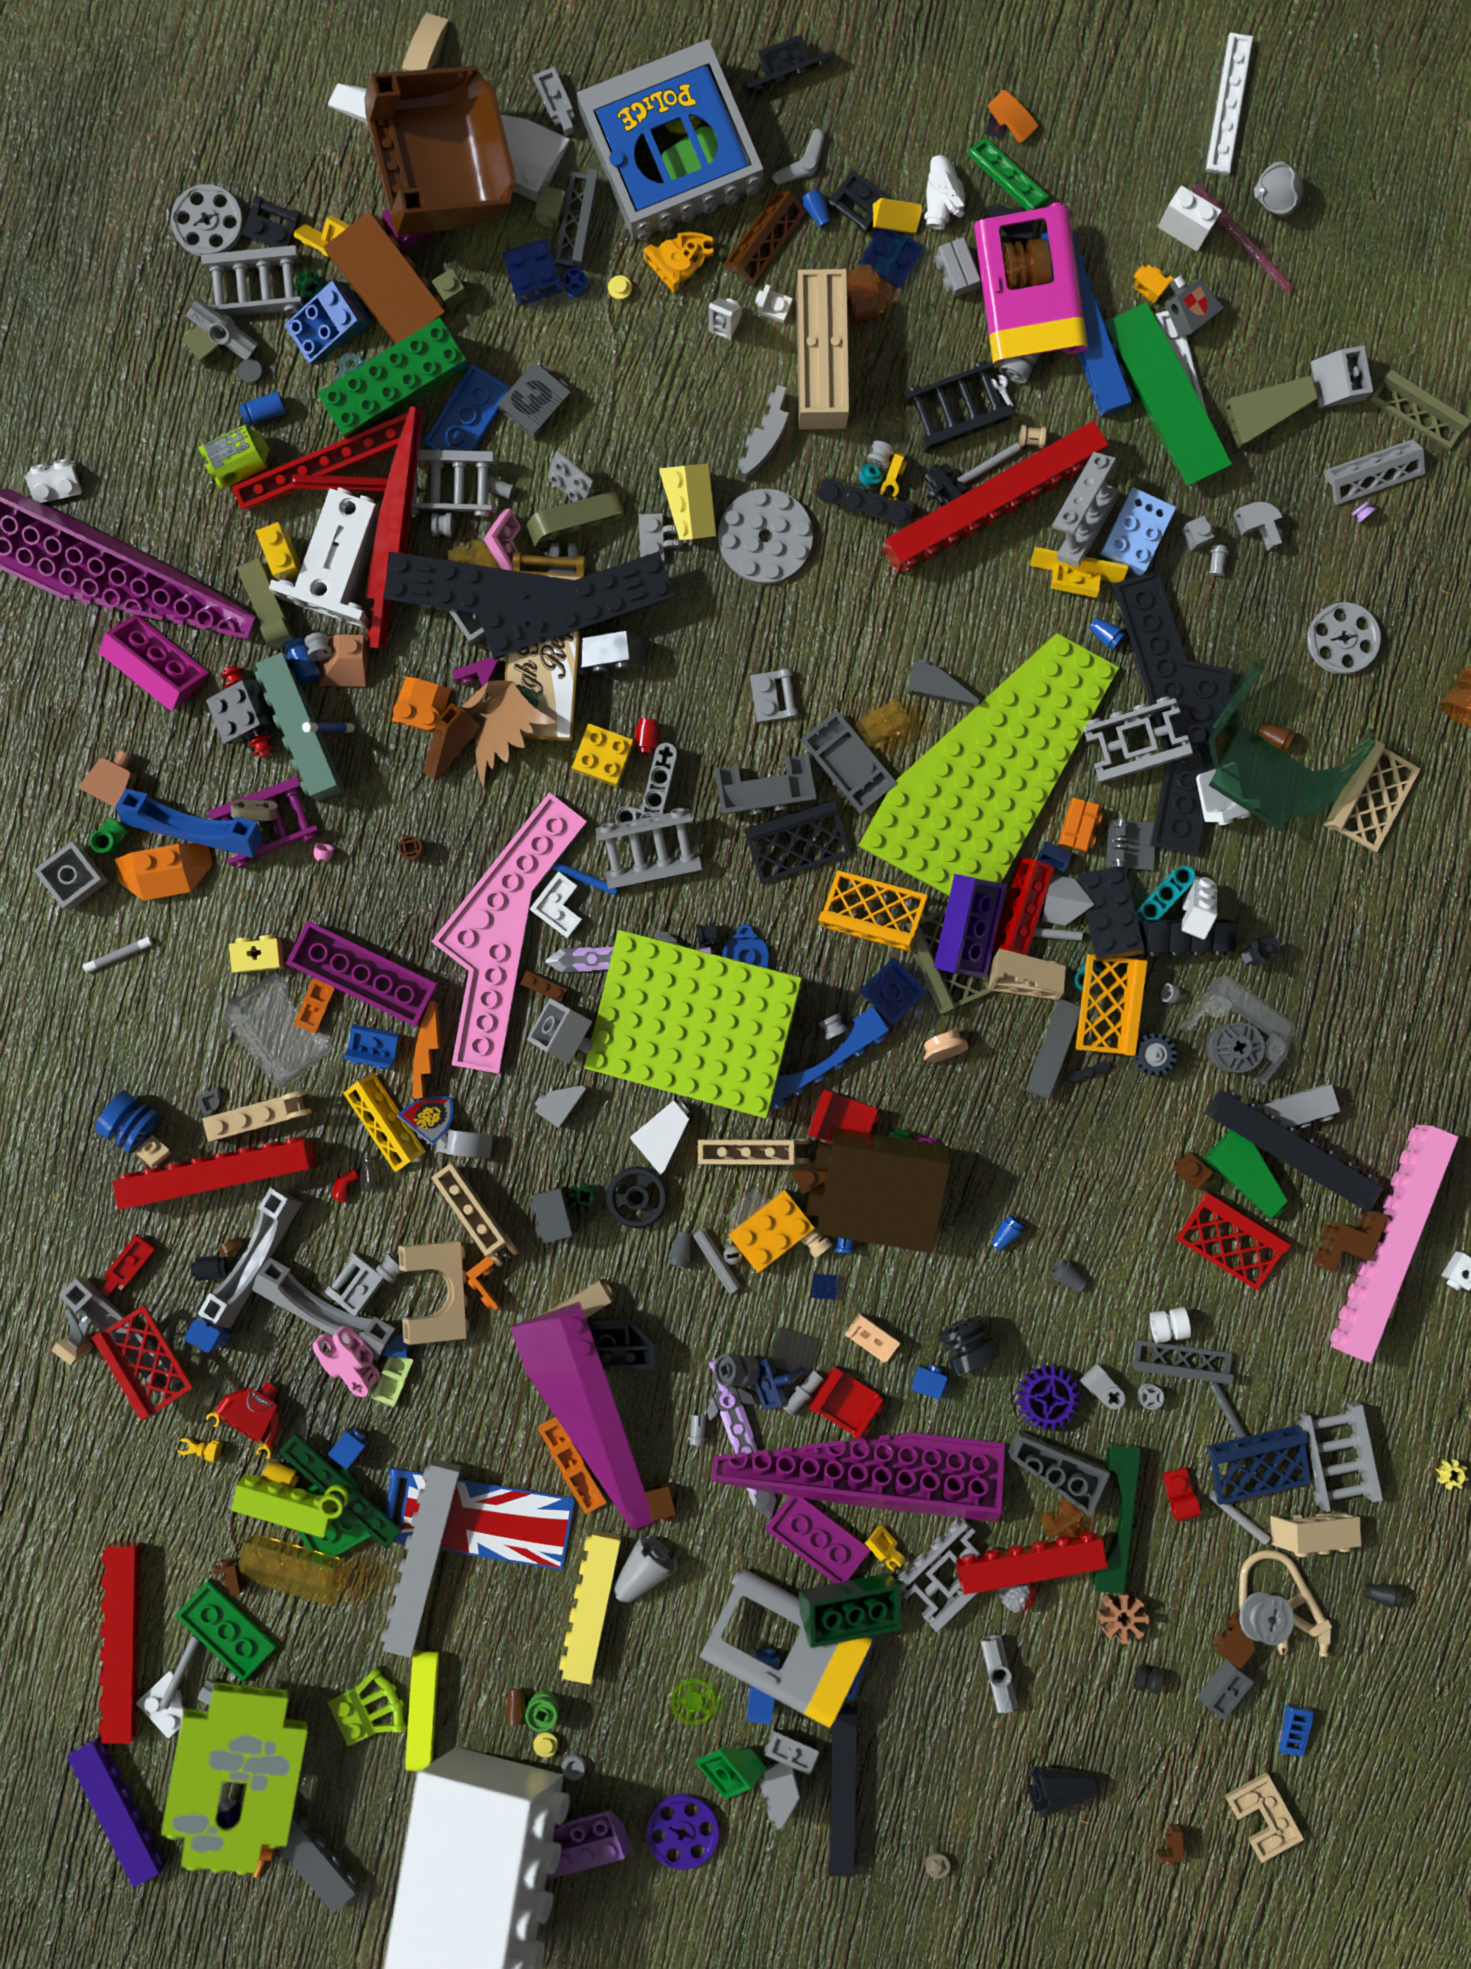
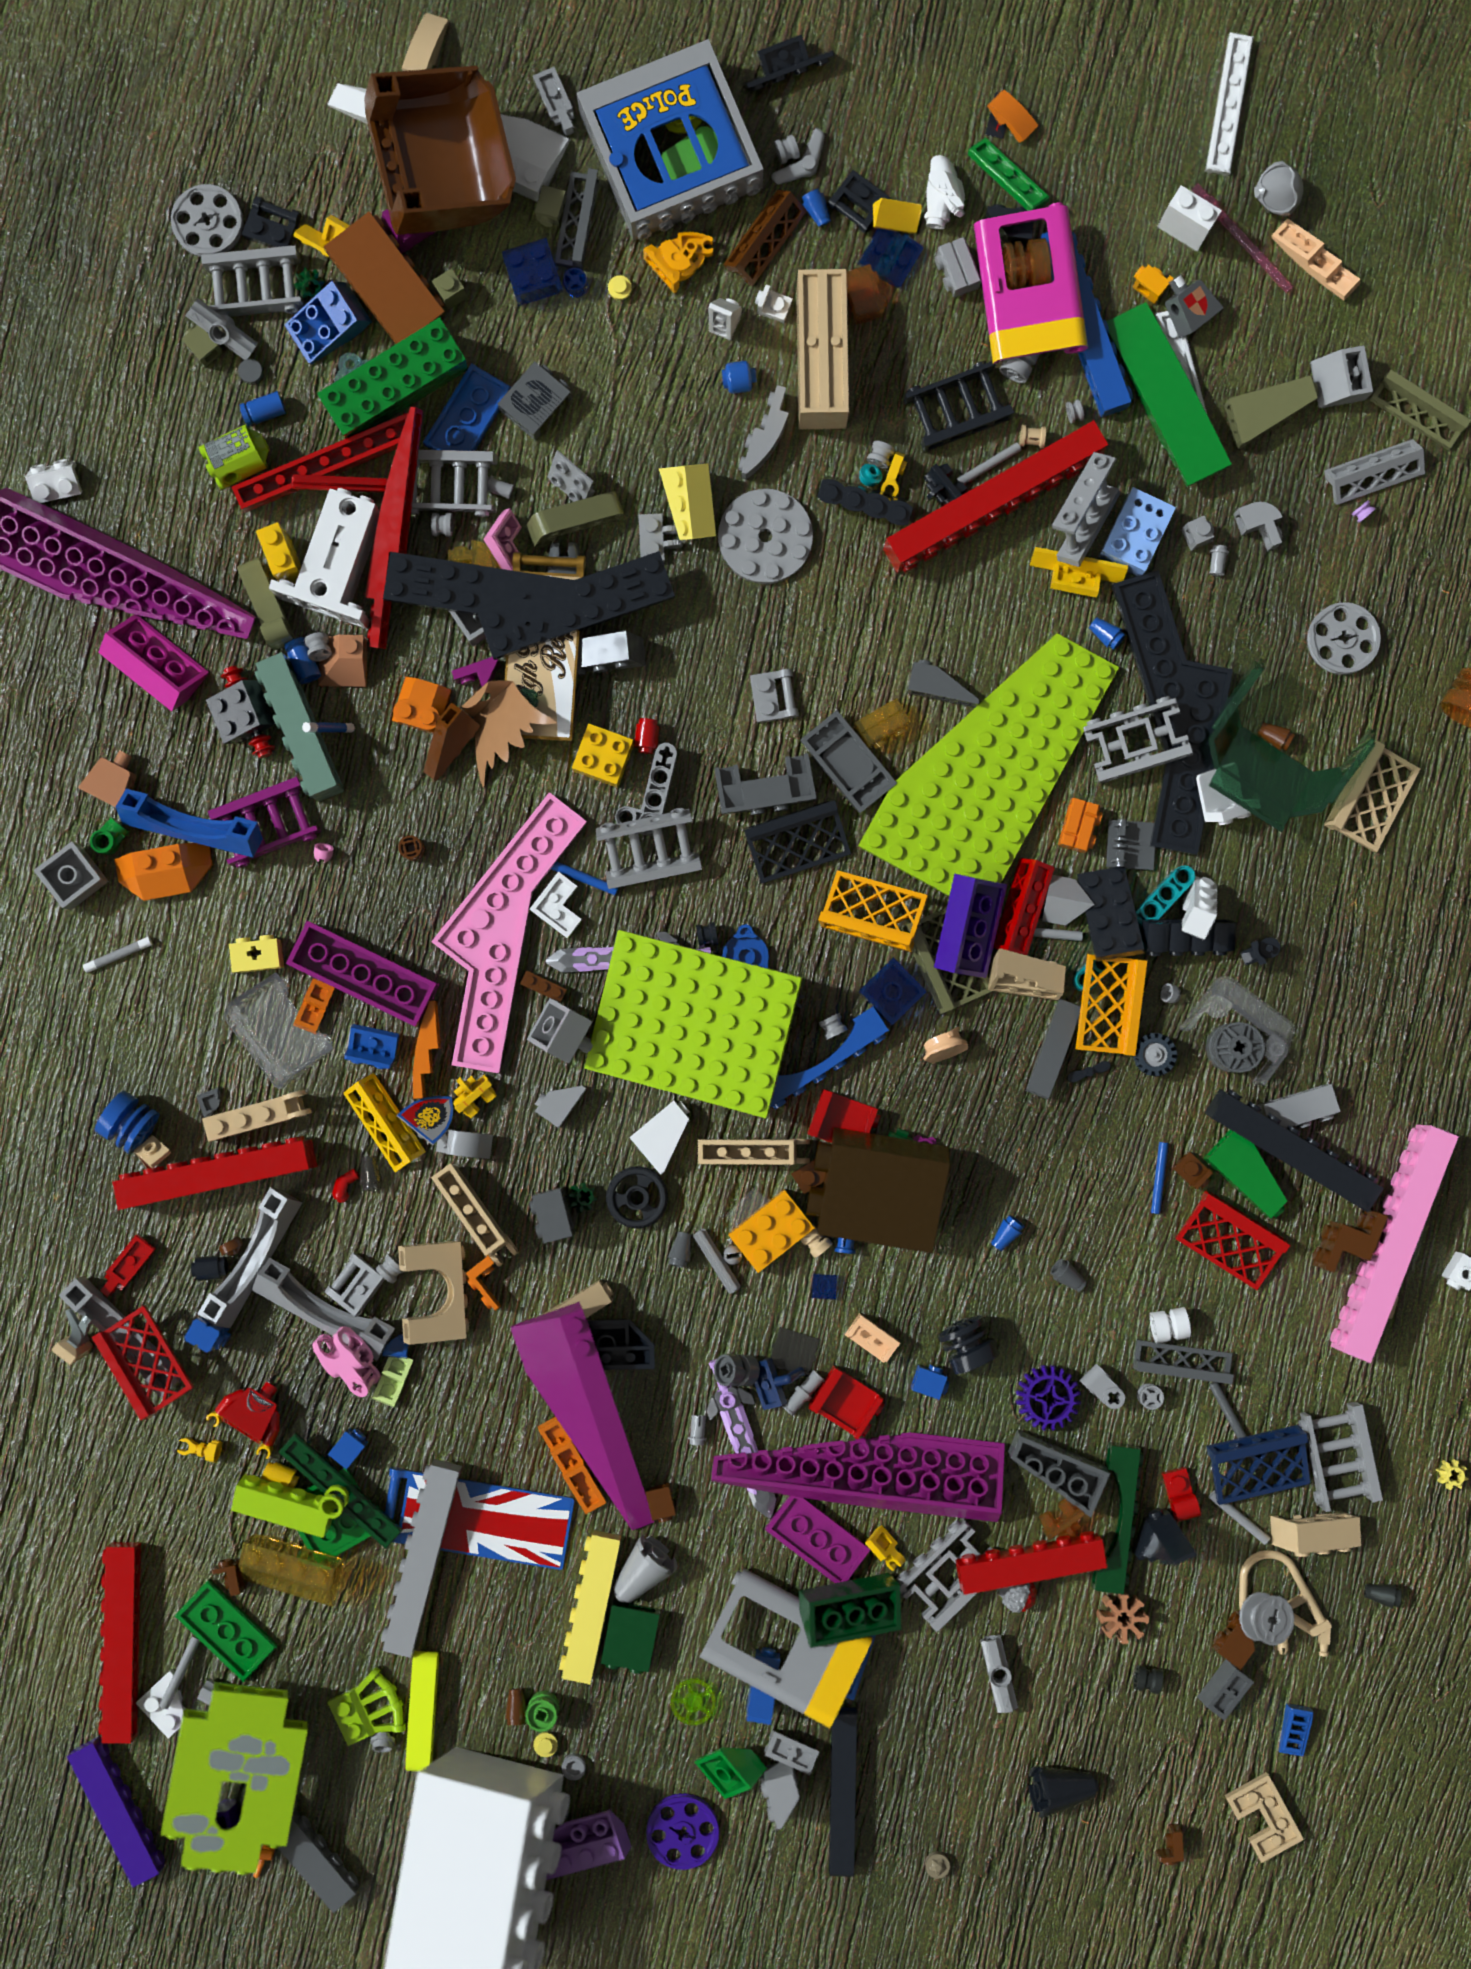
dark tan beam [231,800,278,821] -> none
white hand [991,375,1013,406] -> none
dark blue piece [1037,841,1072,872] -> none
none -> light grey plate [370,1732,395,1753]
none -> yellow hips [453,1074,497,1118]
none -> dark green brick [601,1600,660,1674]
none -> blue head [722,361,757,394]
none -> light grey wheel [774,135,800,164]
none -> light grey bush [1066,399,1084,423]
none -> black wedge [1132,1508,1197,1566]
none -> blue bar [1151,1142,1169,1214]
none -> light nougat slope [1272,218,1360,301]

